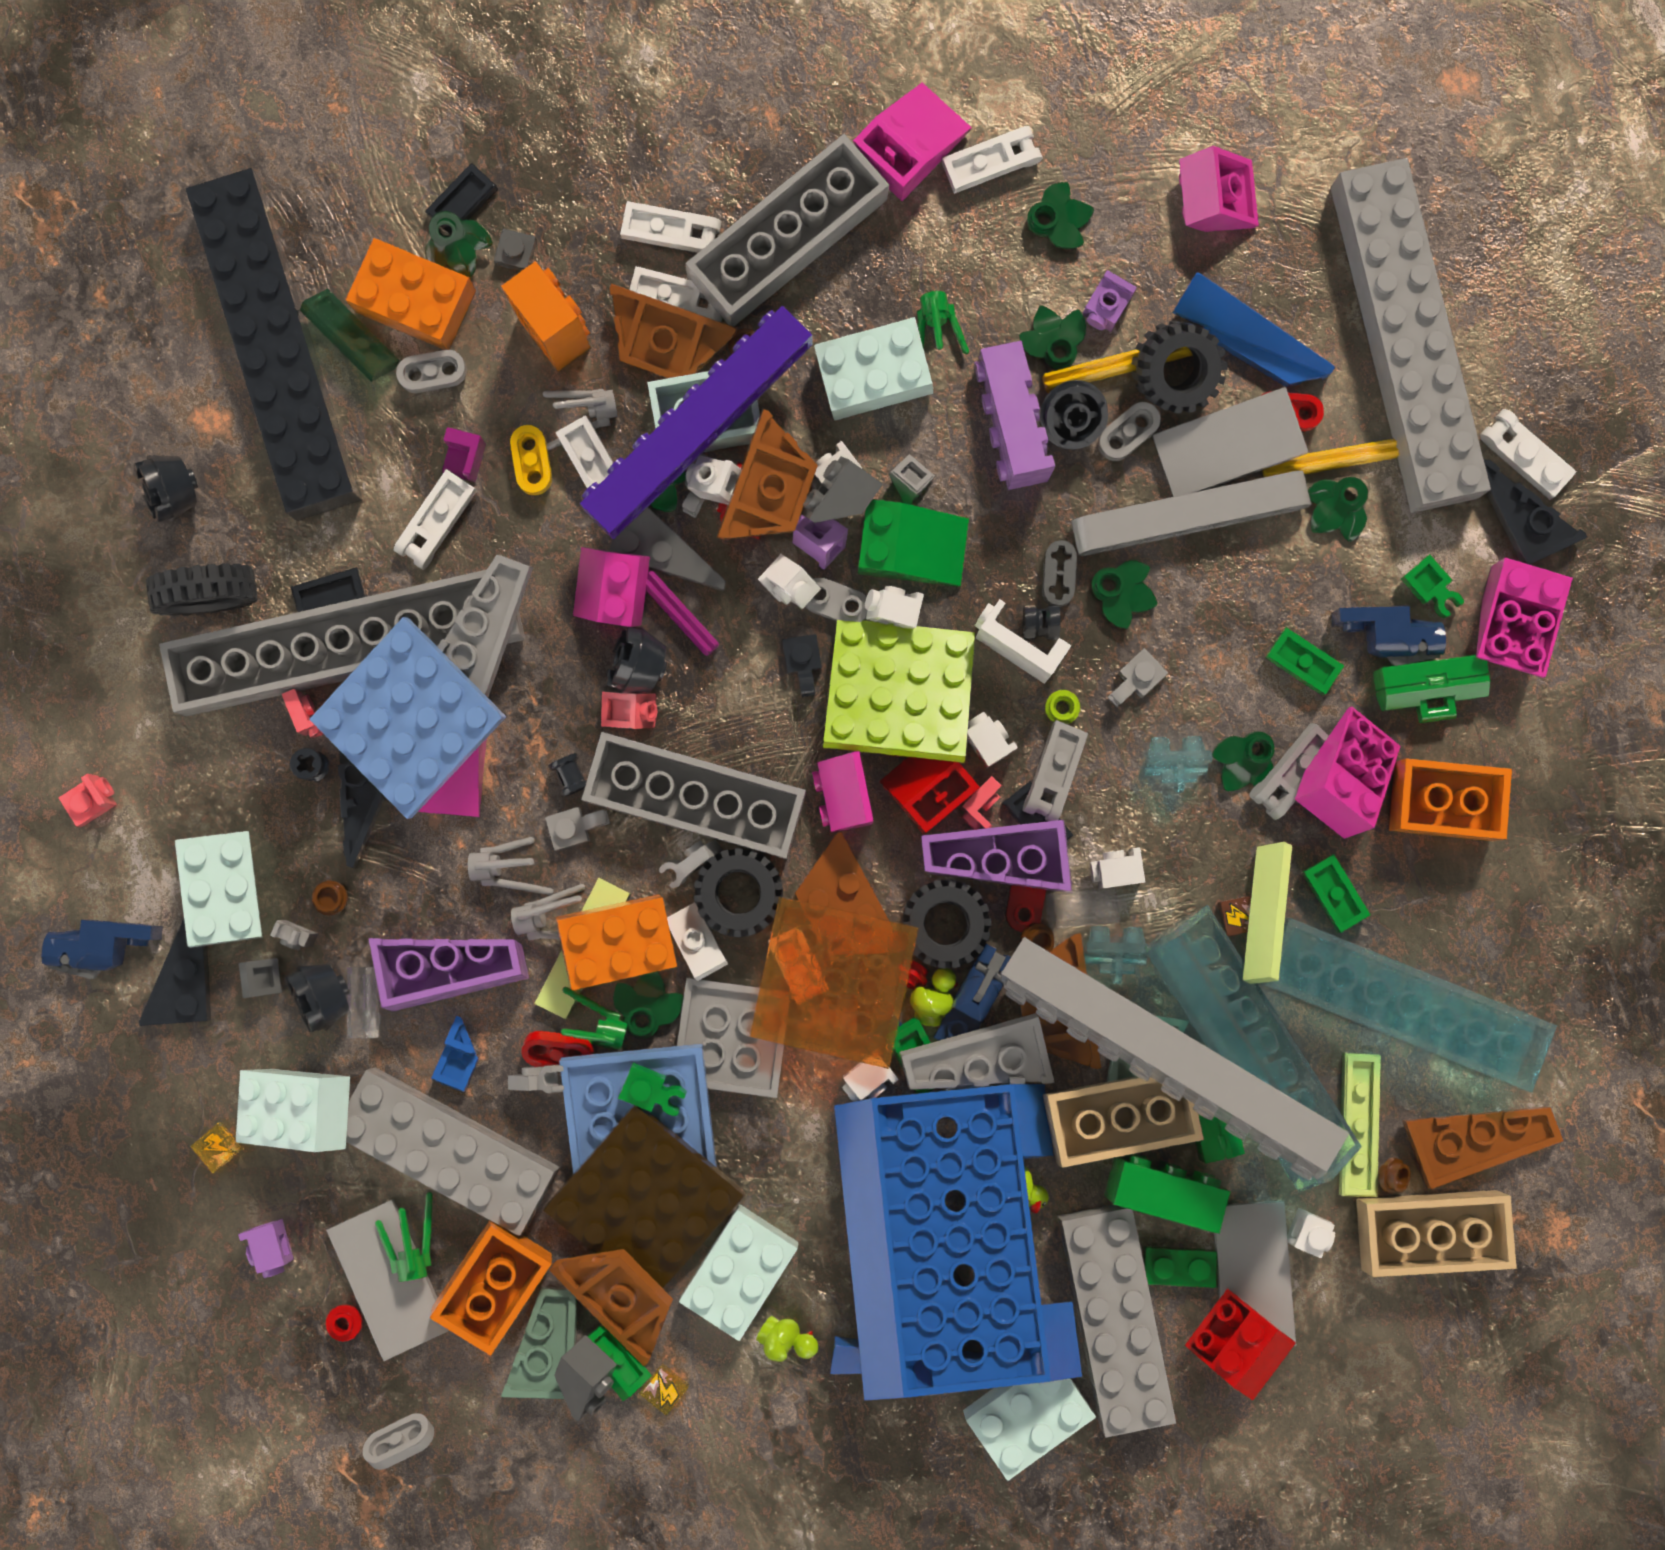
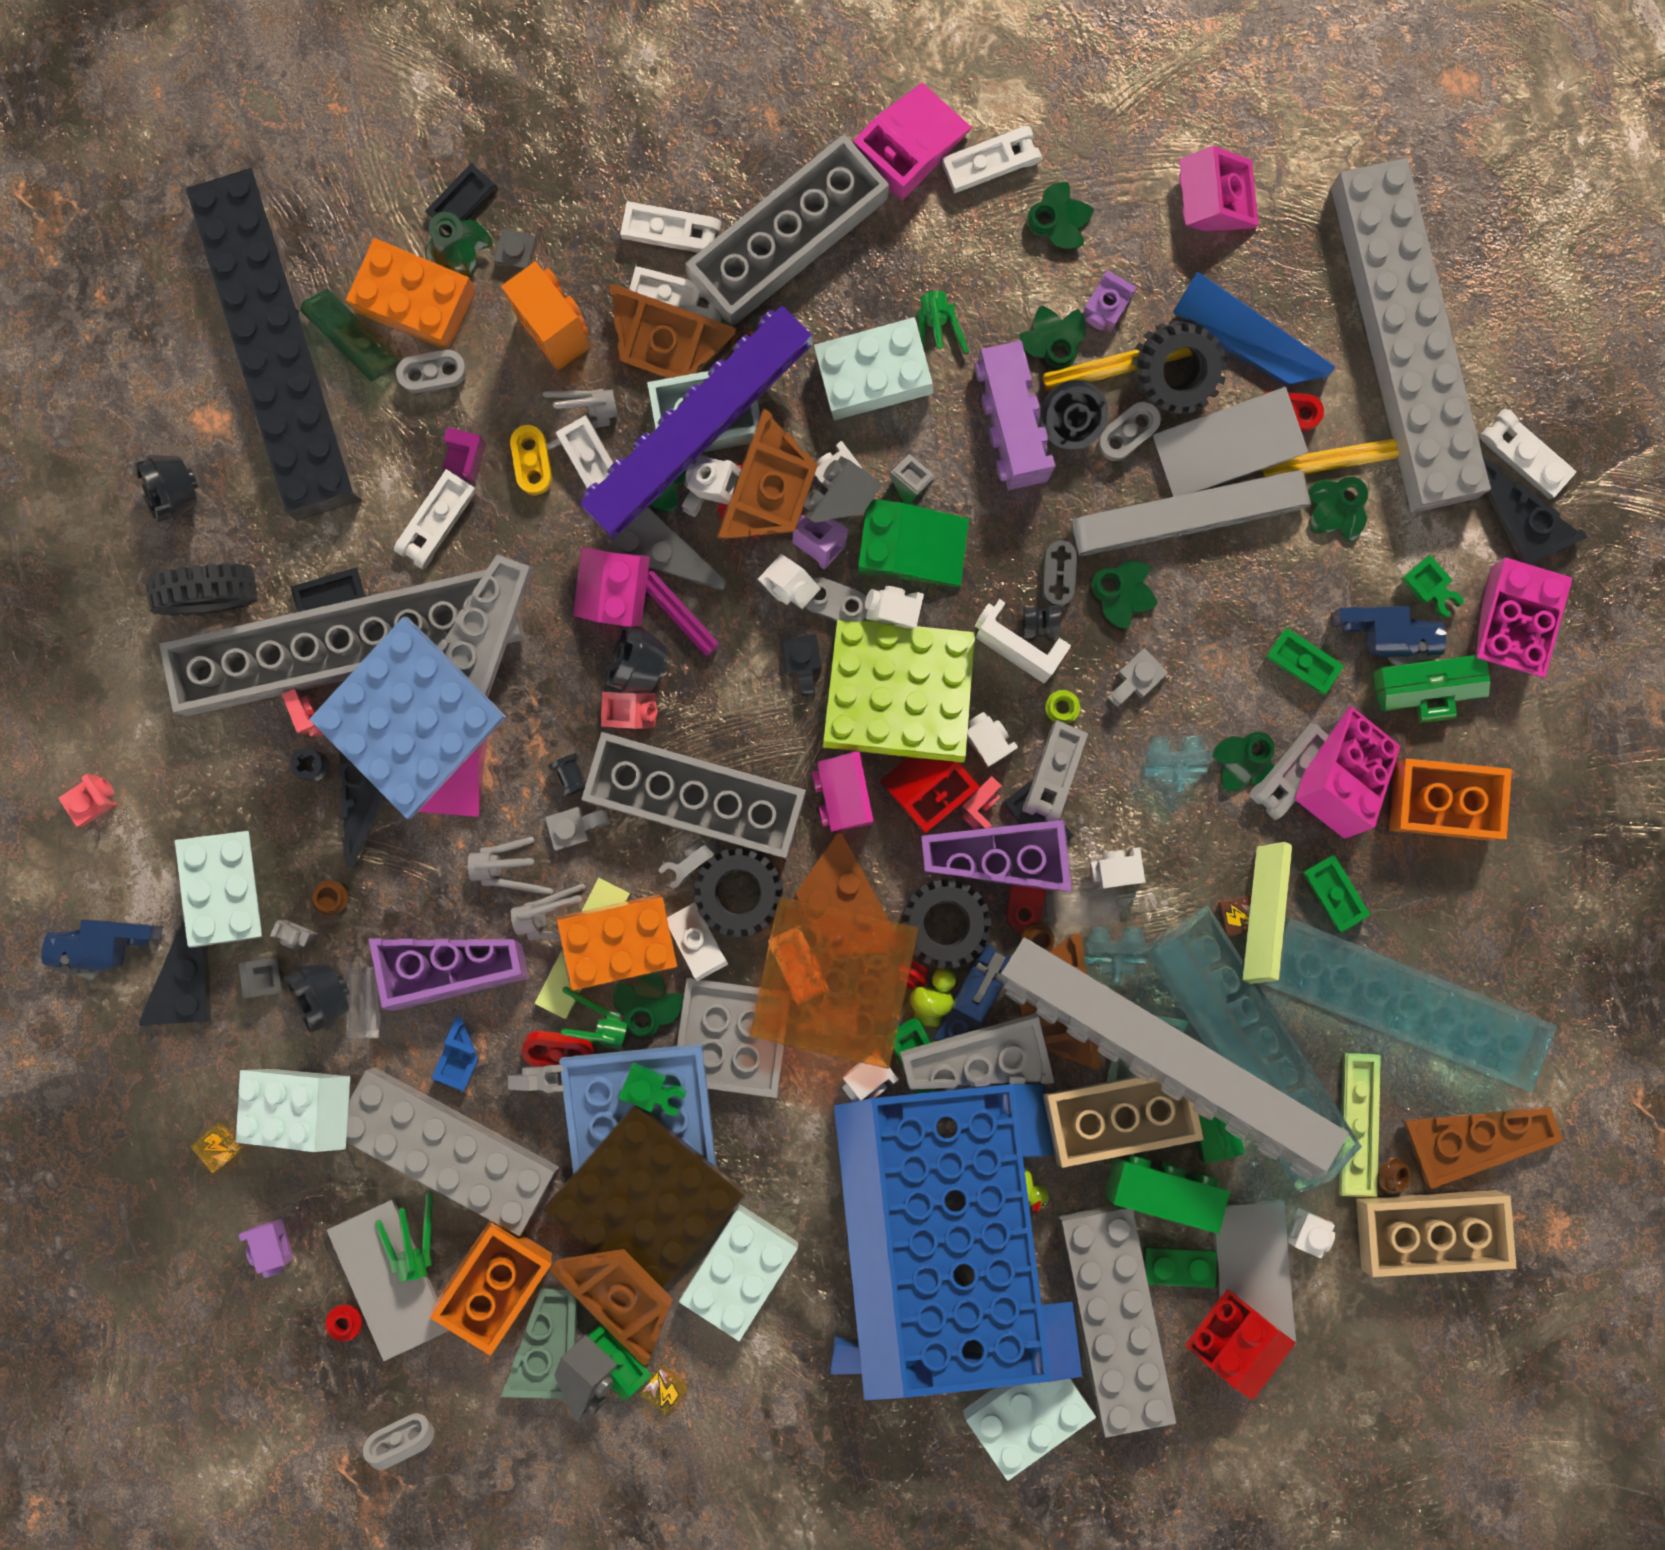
lime animal [756,1316,818,1362] -> none

